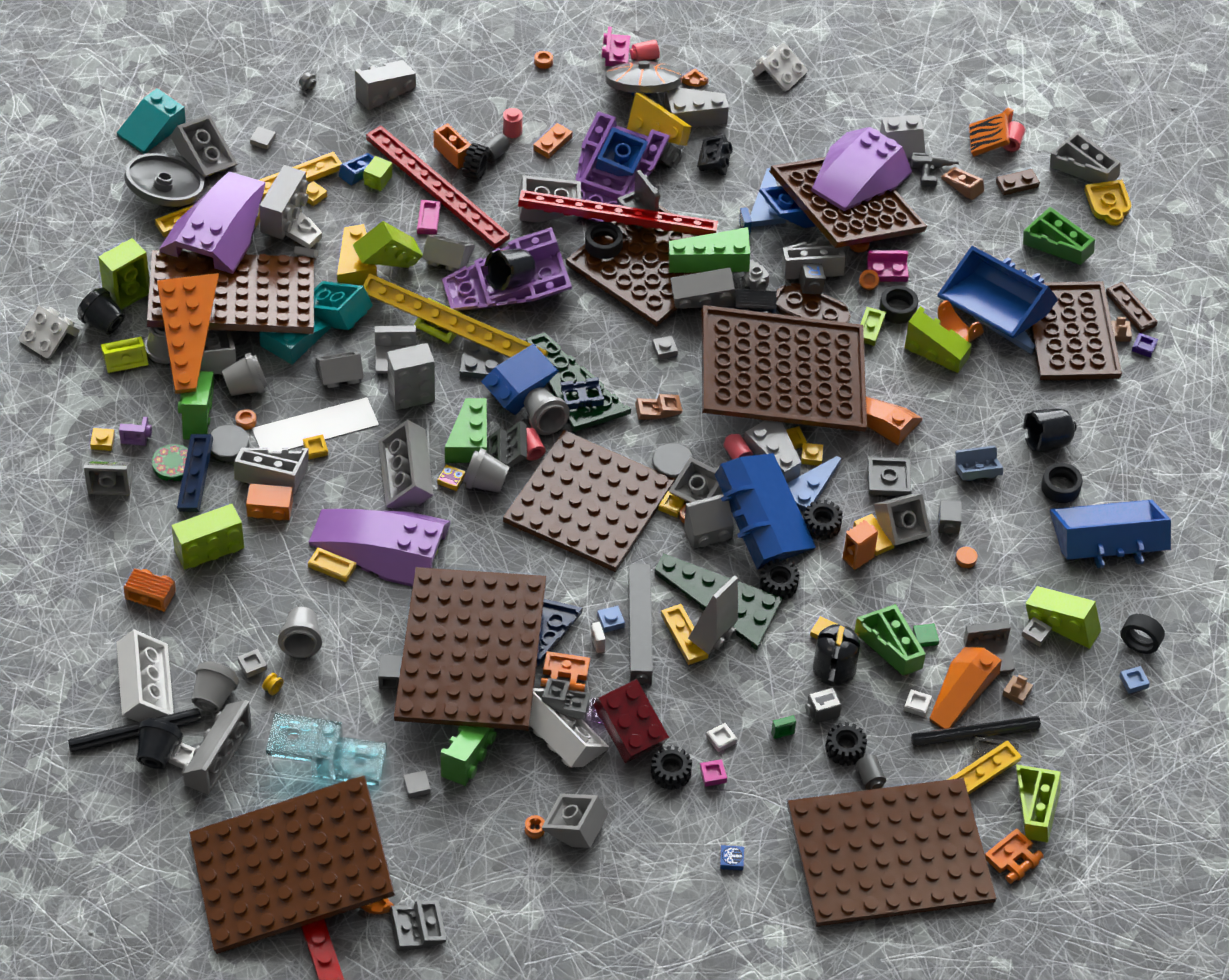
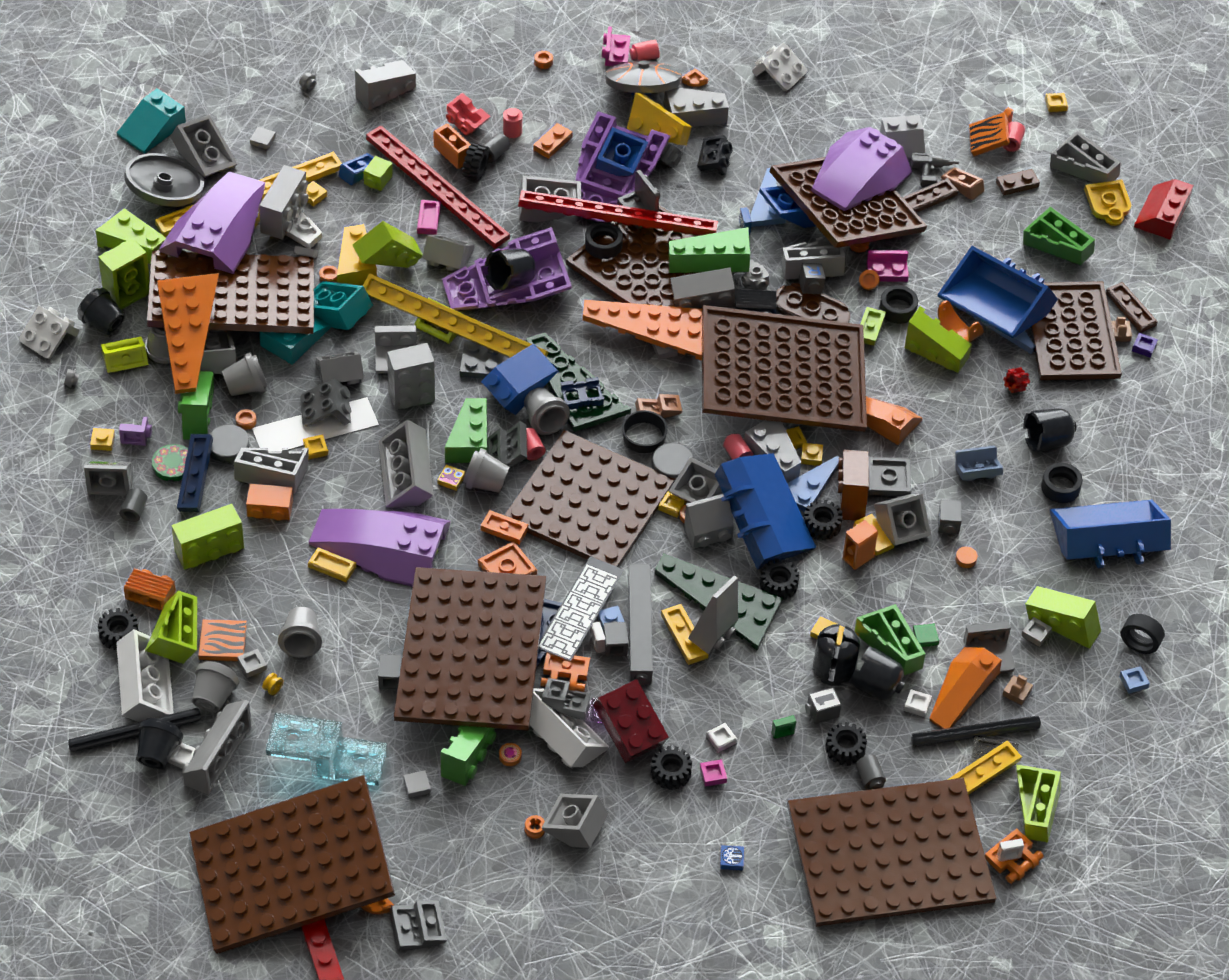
none -> light grey plate [63,369,80,389]
none -> wedge [95,208,166,264]
none -> black tyre [98,608,139,650]
none -> dark grey brick [119,488,148,522]
none -> lime wedge [145,590,197,664]
none -> orange tile [198,619,247,661]
none -> dark grey bracket [300,378,352,427]
none -> orange tile [319,266,338,283]
none -> coral cylinder [446,93,490,135]
none -> orange tile [478,541,537,575]
none -> orange plate [481,510,528,545]
none -> tile [499,743,522,766]
none -> sticker [539,556,624,661]
none -> wing [583,300,702,361]
none -> brick [603,621,628,657]
none -> black tyre [622,410,668,453]
none -> reddish brown wedge [837,449,869,521]
none -> black cylinder [849,646,905,700]
none -> tile [902,178,958,213]
none -> white tile [997,839,1024,861]
none -> red gear [1003,367,1030,393]
none -> yellow tile [1045,93,1068,112]
none -> slope [1134,179,1194,240]

